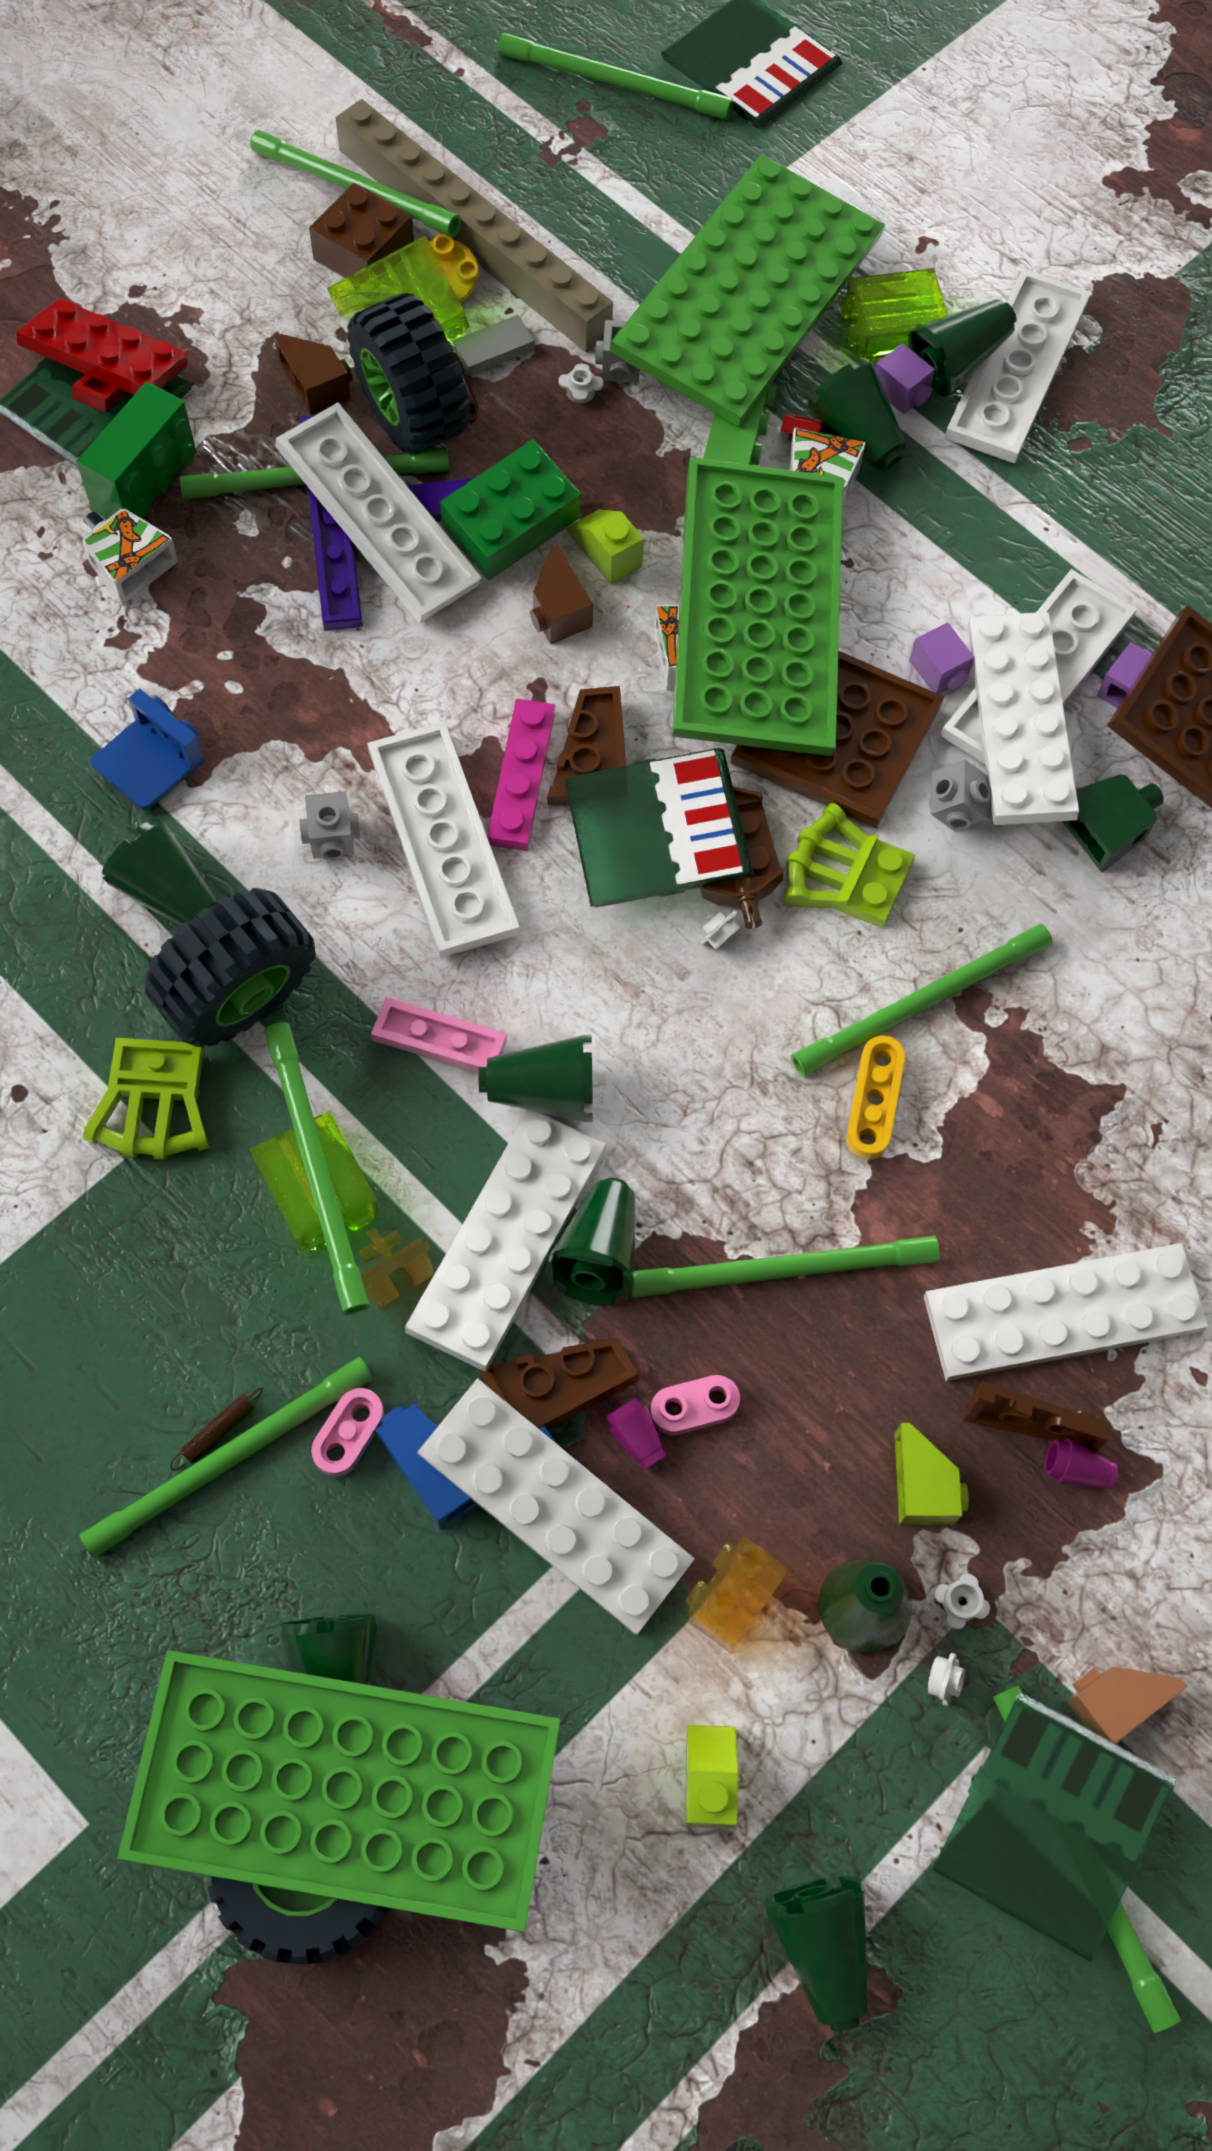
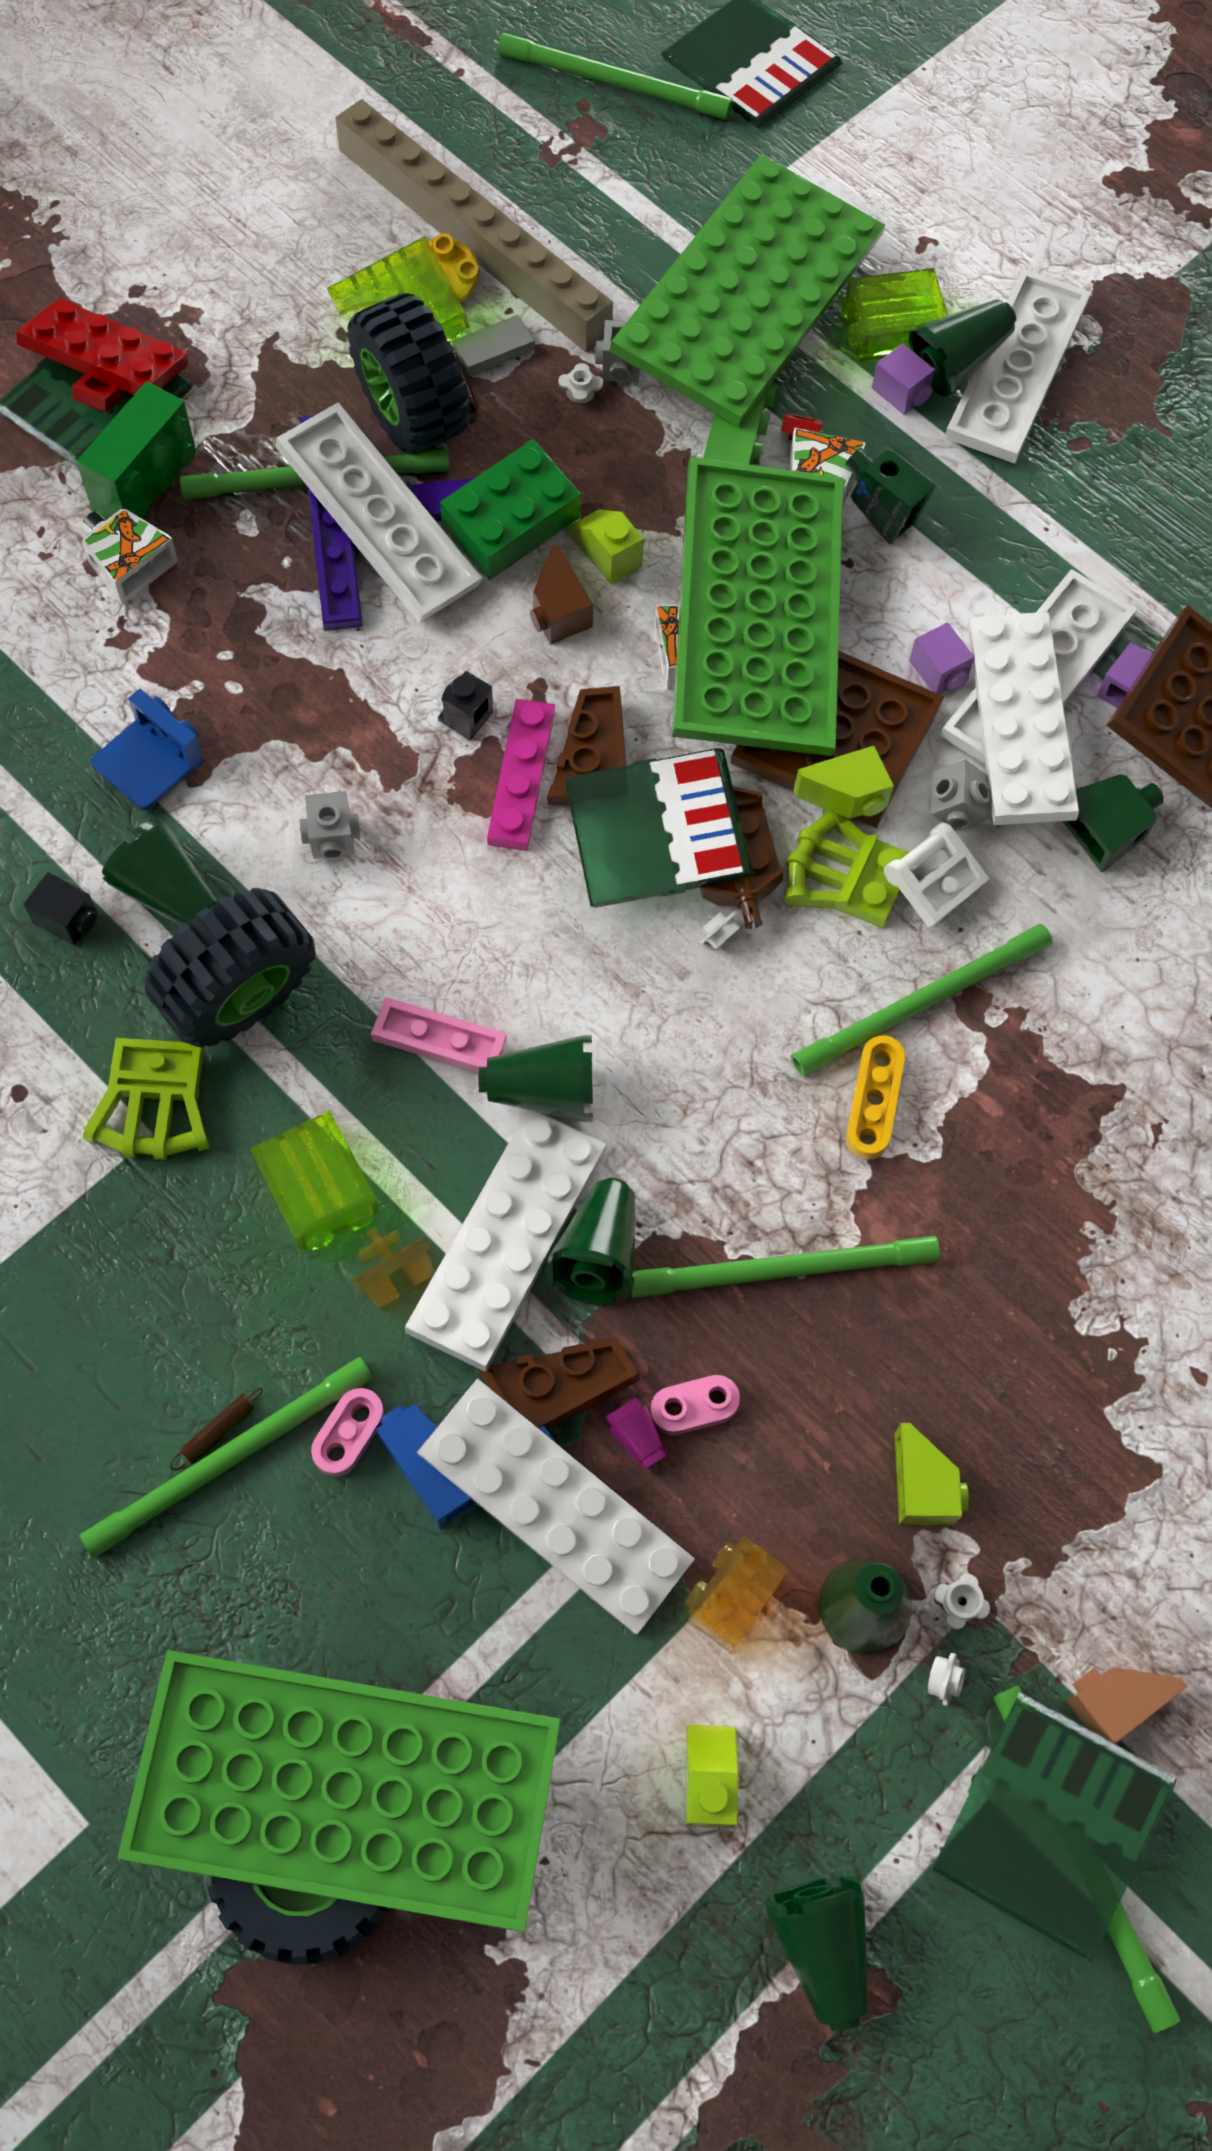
bright green piece [250,130,461,237] -> none
bright green piece [264,1022,370,1315] -> none
reddish brown slope [274,334,353,415] -> none
dark green cone [281,1614,377,1685] -> none
reddish brown brick [309,182,415,293] -> none
white plate [367,721,520,958] -> none
dark green cone [808,357,906,469] -> none
white plate [923,1243,1208,1381] -> none
reddish brown wing [963,1381,1111,1451] -> none
magenta cone [1044,1438,1118,1489] -> none
none -> black brick [23,872,98,945]
none -> black brick [438,671,494,740]
none -> lime slope [793,746,894,819]
none -> dark green torso [845,448,936,545]
none -> white plate [884,823,990,927]

